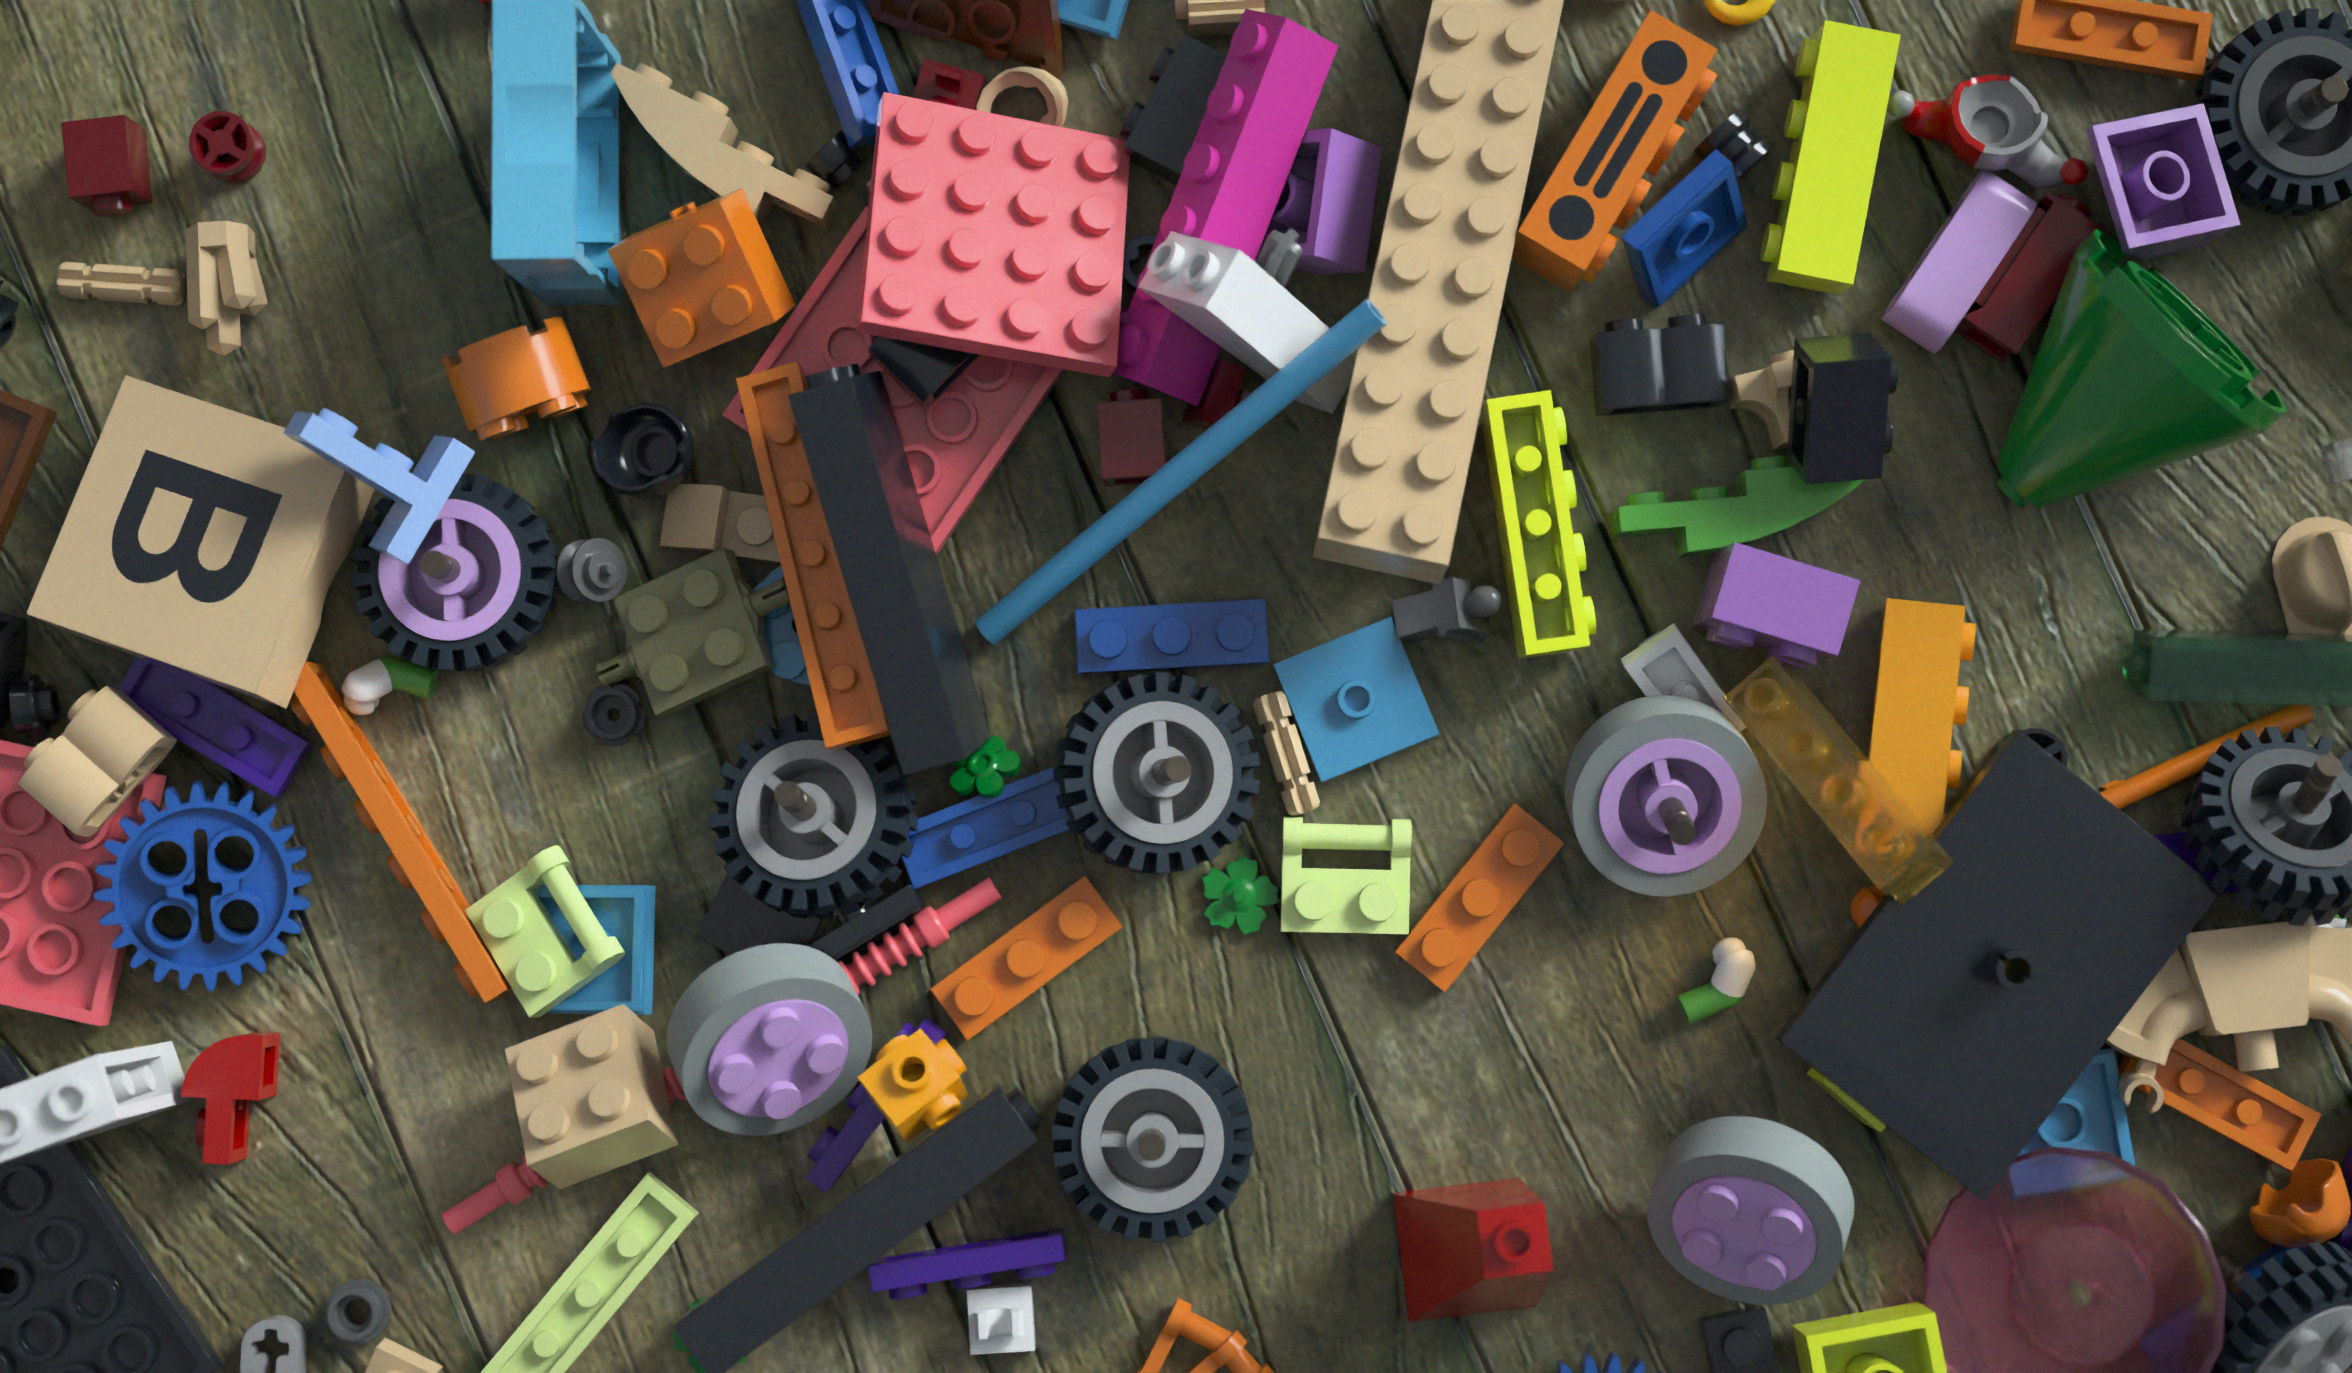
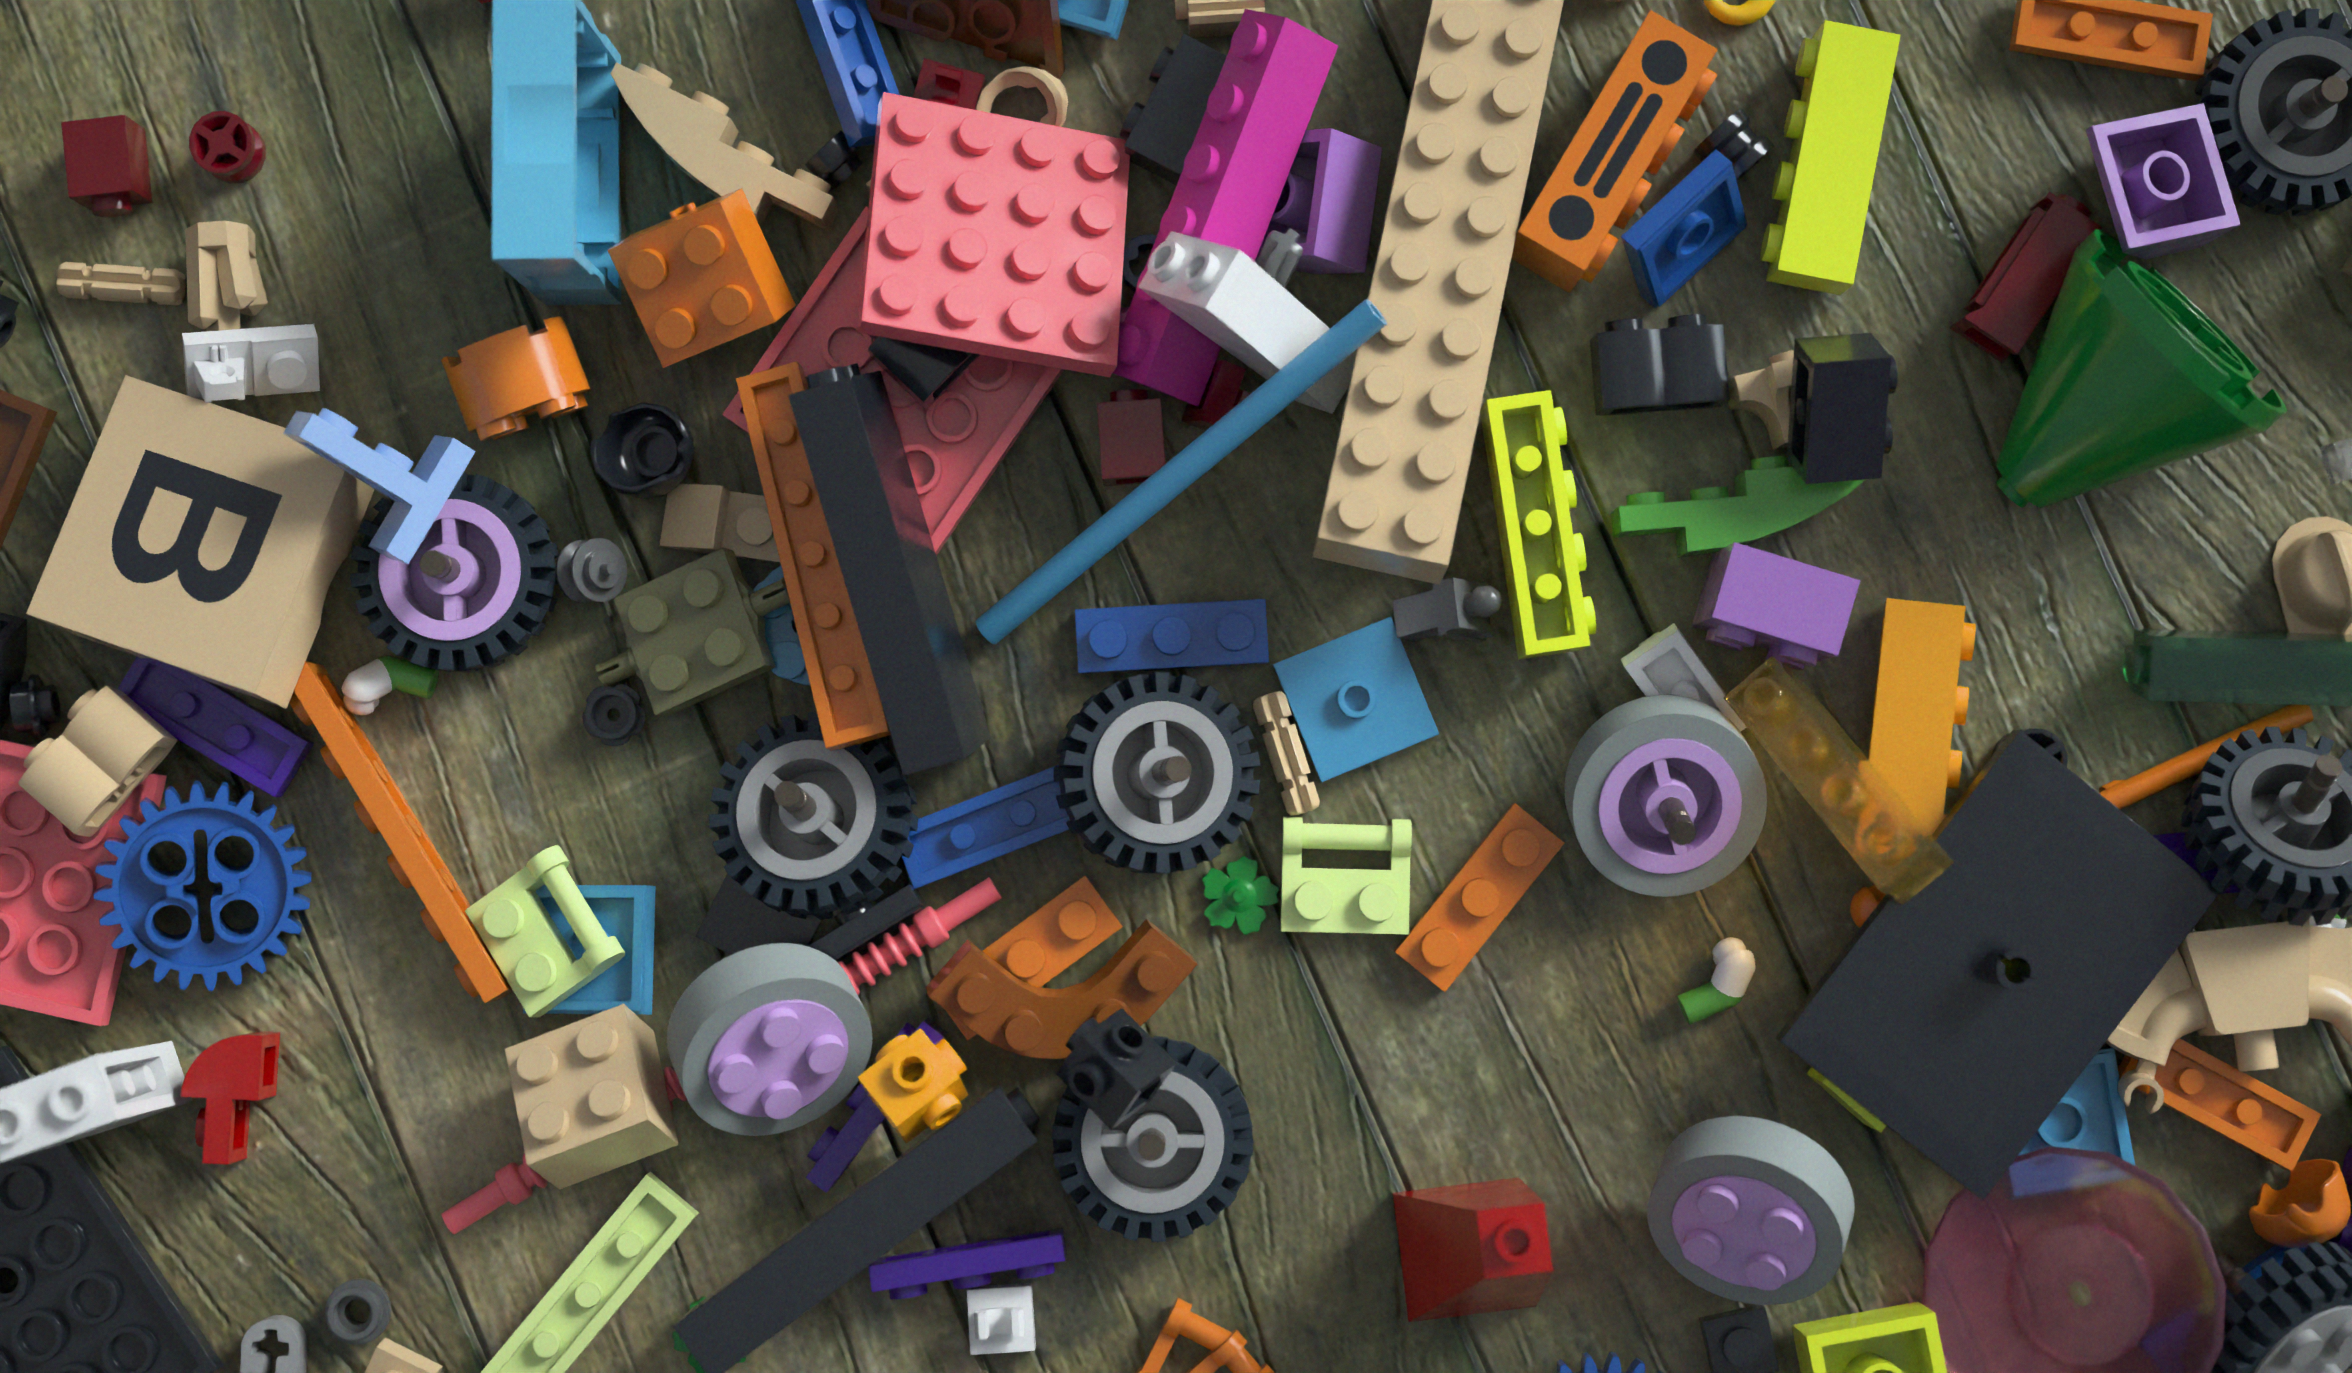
green plant [950,736,1021,799] -> none
lavender beam [1881,170,2038,355] -> none
light grey piece [1887,75,2089,189] -> none
none -> white hinge [182,324,320,403]
none -> dark orange plate [925,919,1198,1059]
none -> black brick [1056,1008,1177,1130]

